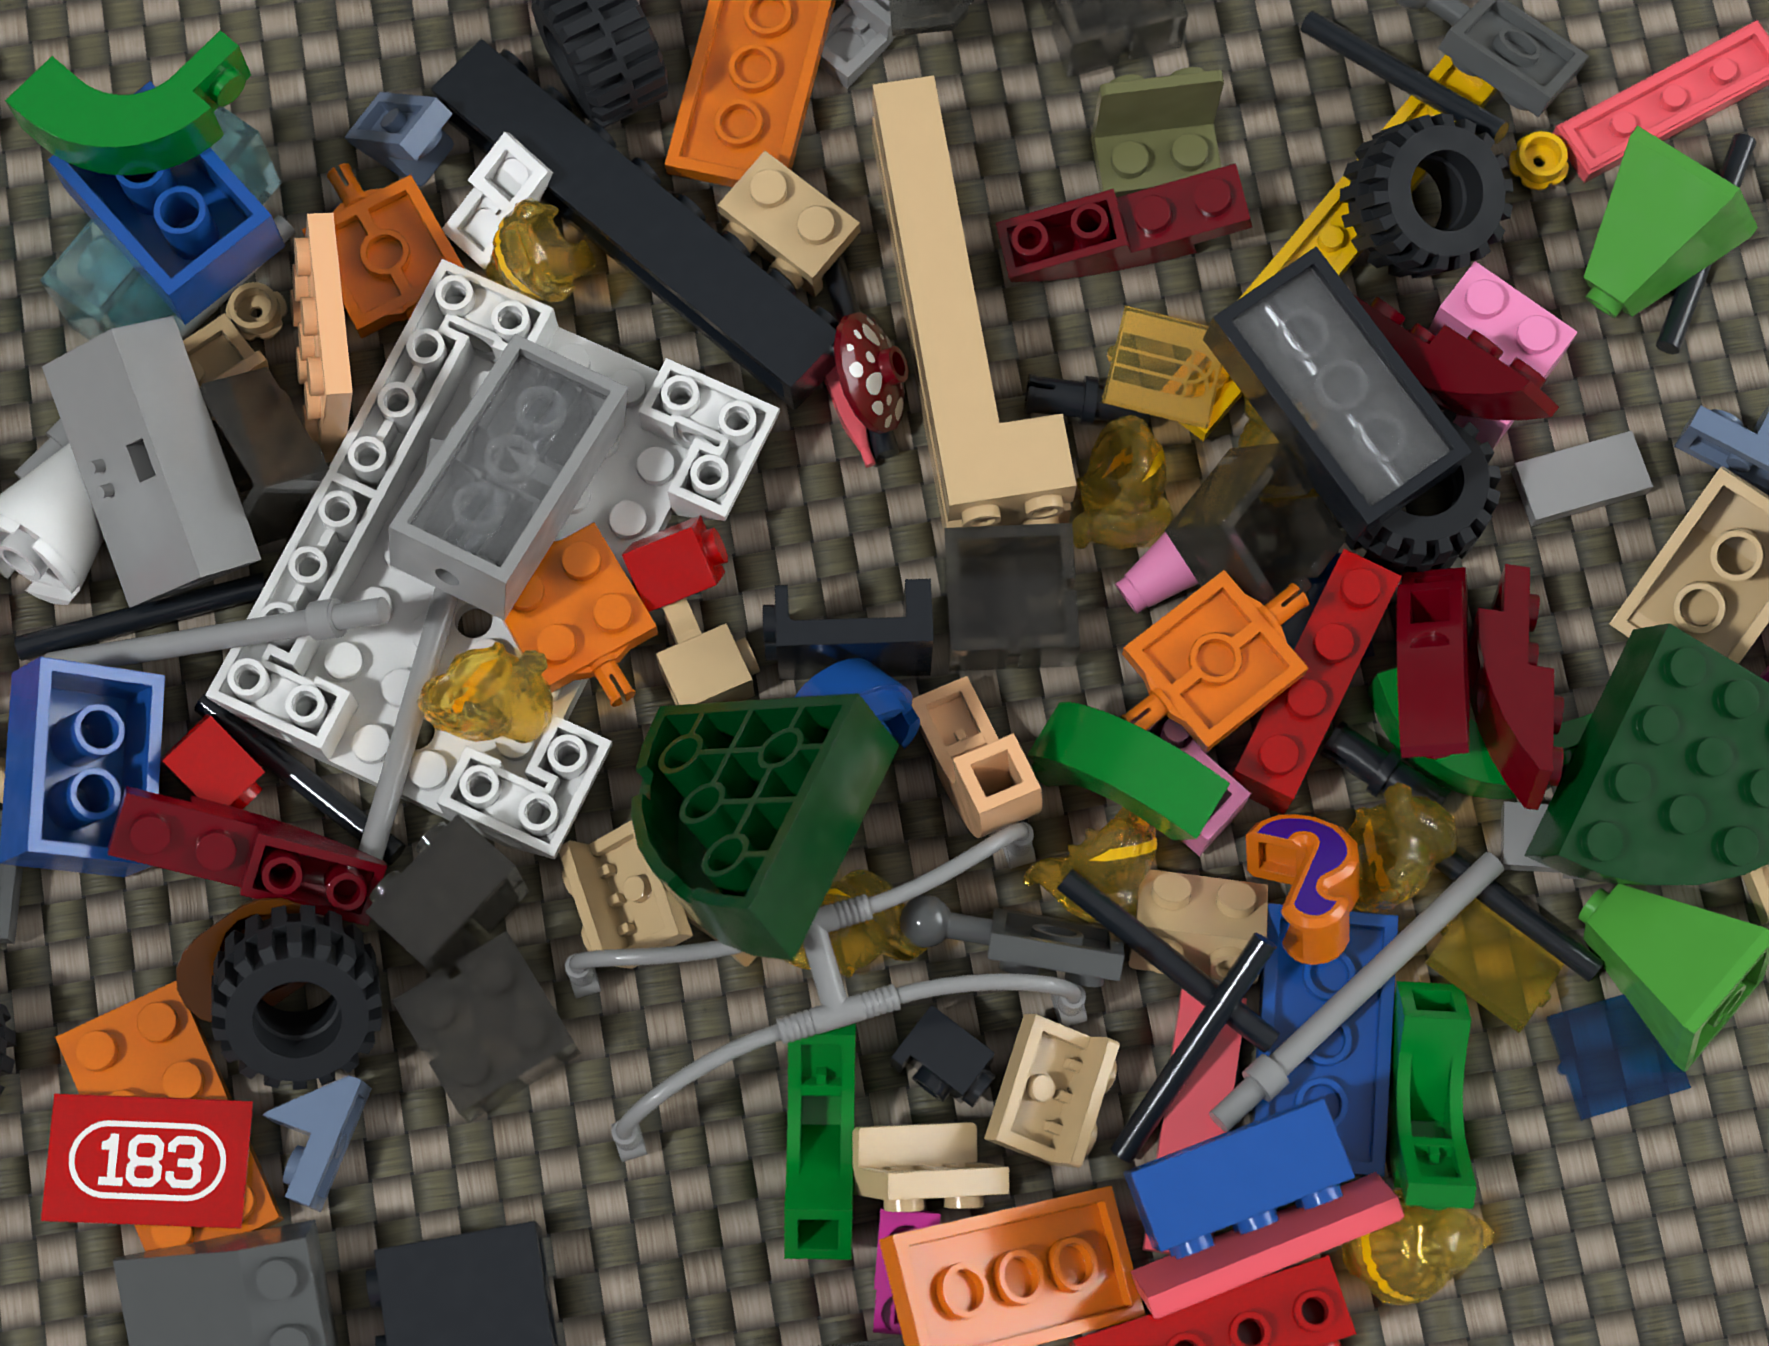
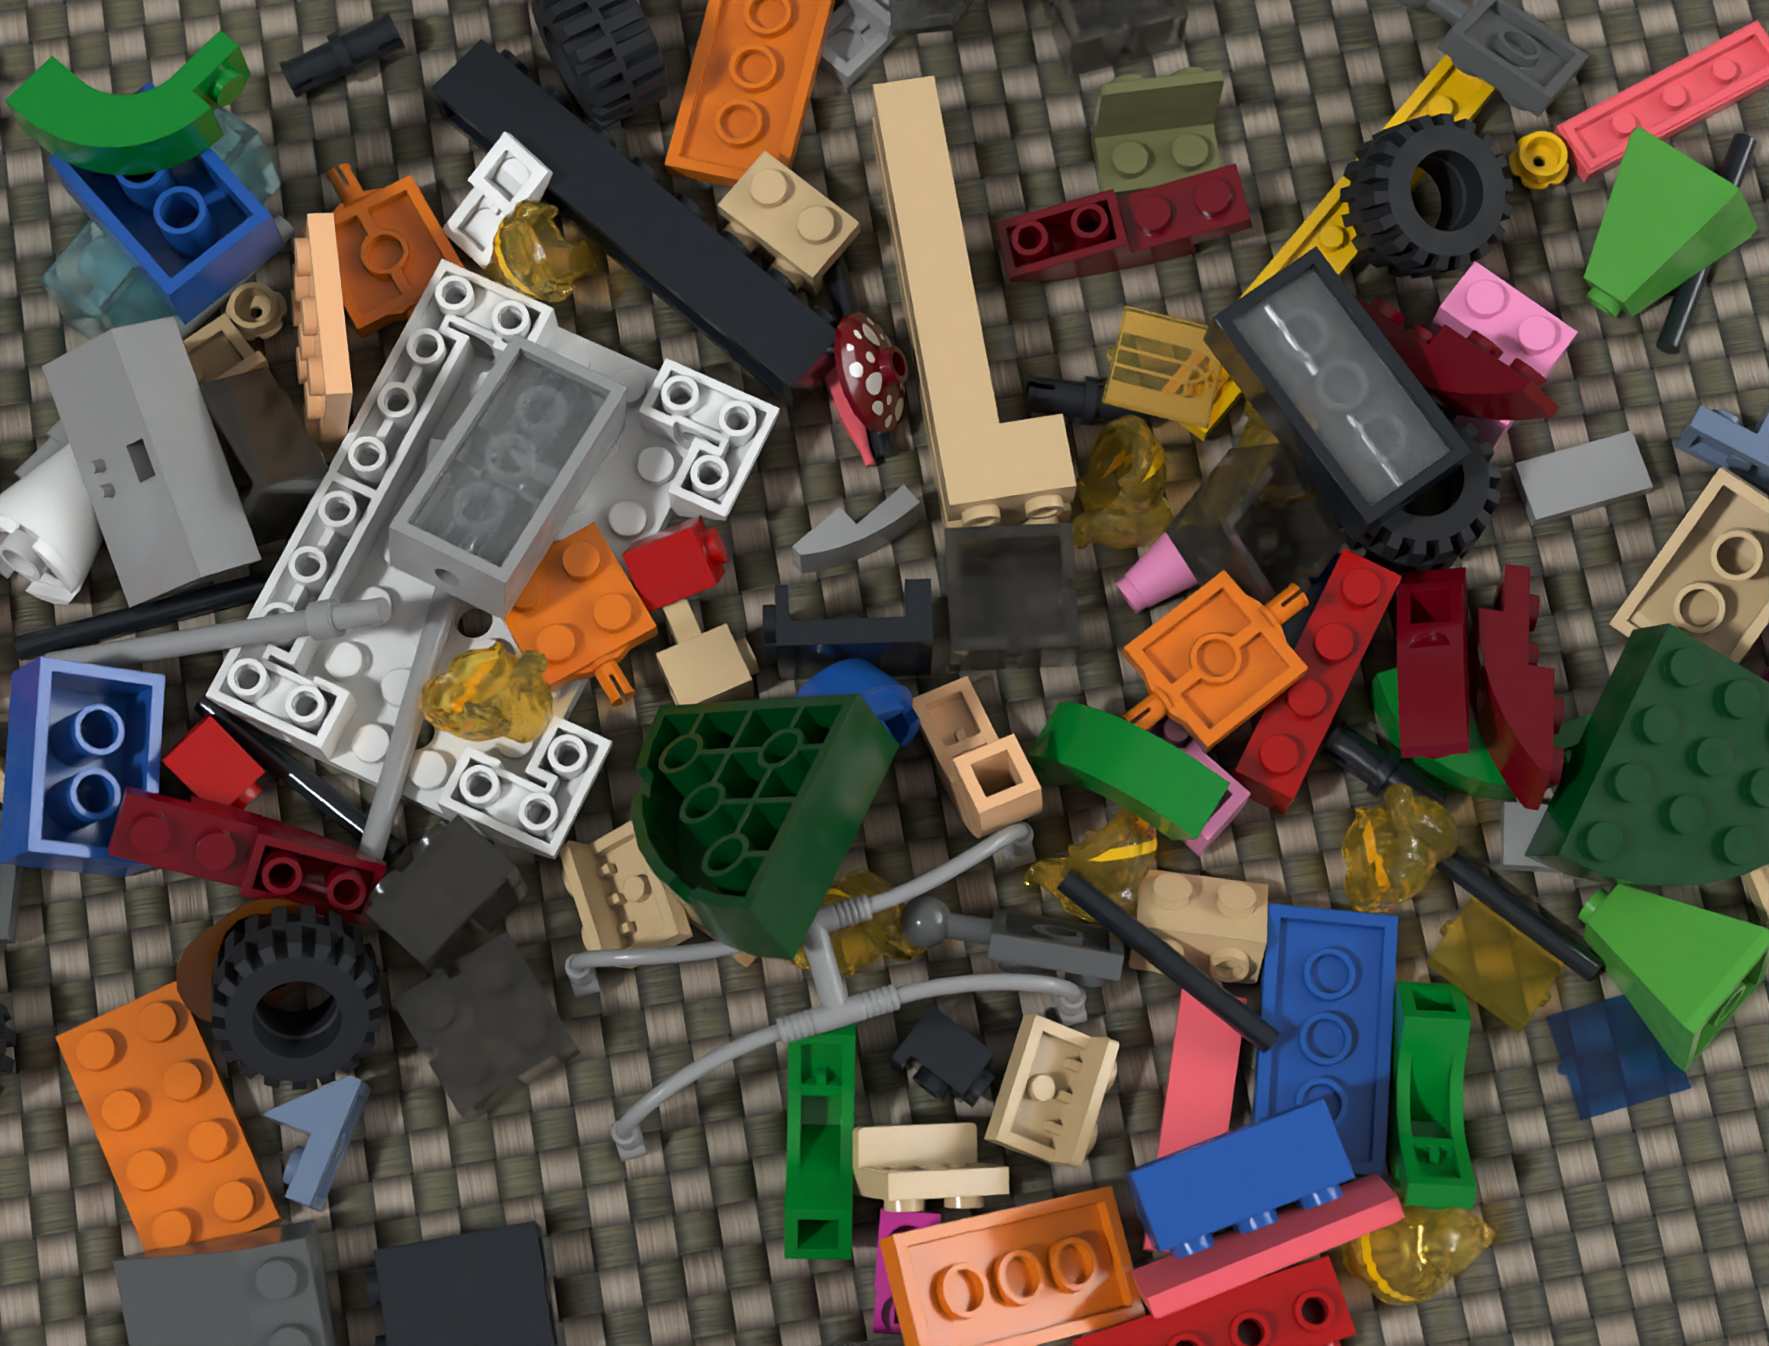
red sticker [41,1094,253,1229] -> none
sand blue slope [344,92,454,187] -> none
black bar [1110,932,1277,1163] -> none
light grey bar [1209,852,1504,1132] -> none
orange animal [1246,814,1359,965] -> none
black bar [1301,11,1509,144] -> none
none -> black pin [279,12,405,98]
none -> light grey slope [792,484,921,574]

